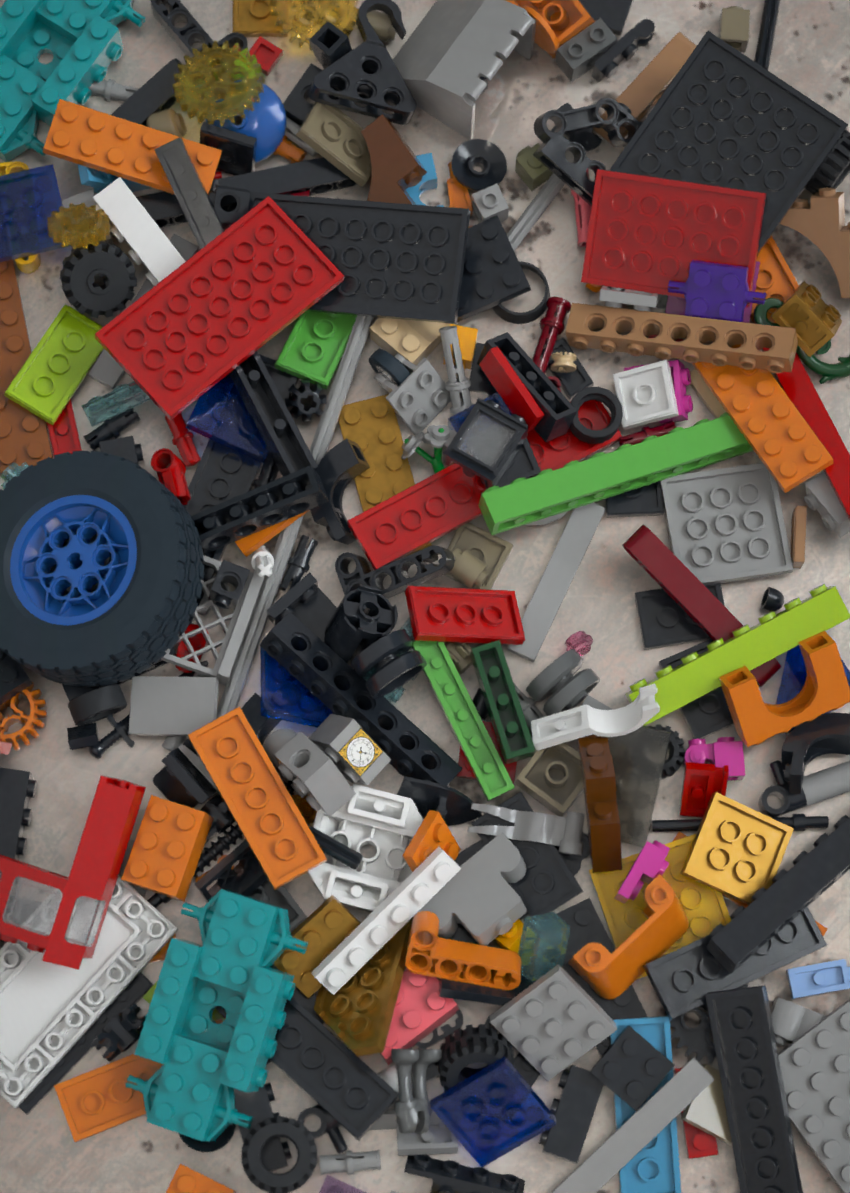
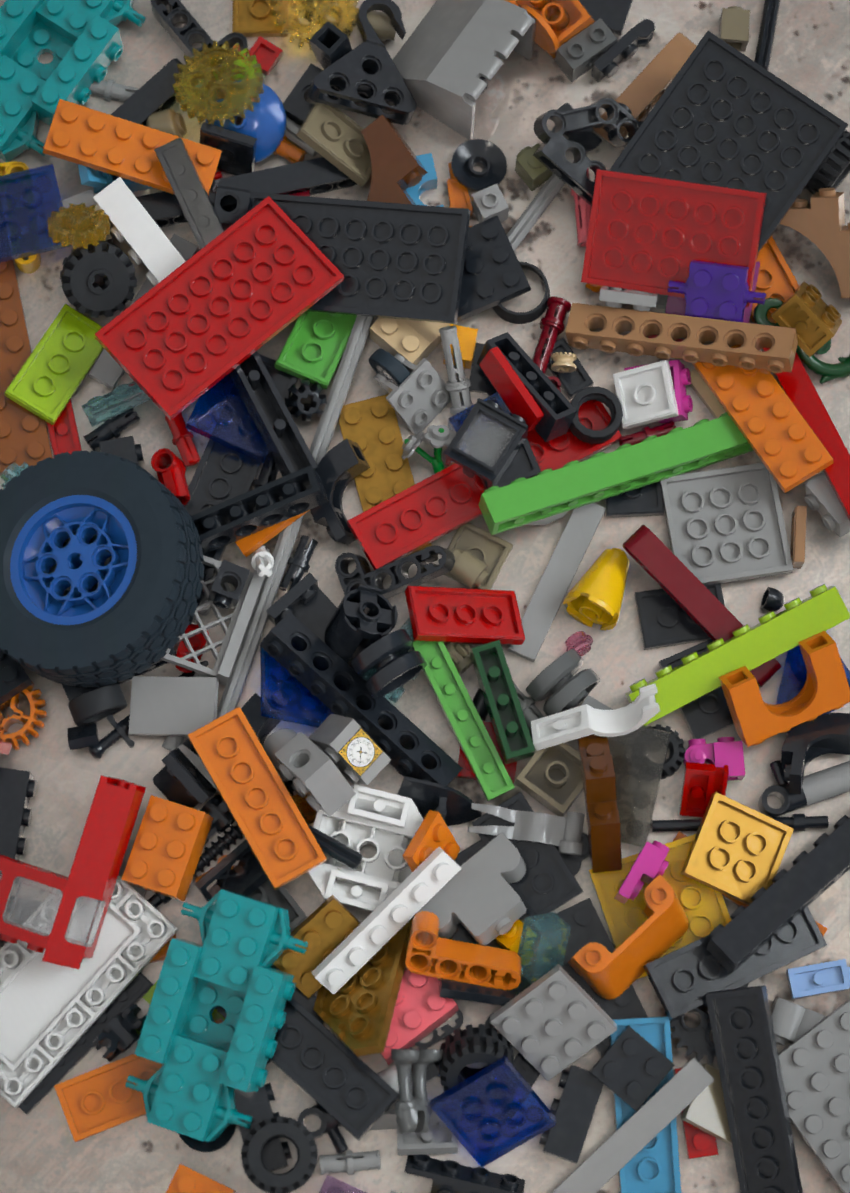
none -> yellow cone [563,548,630,630]

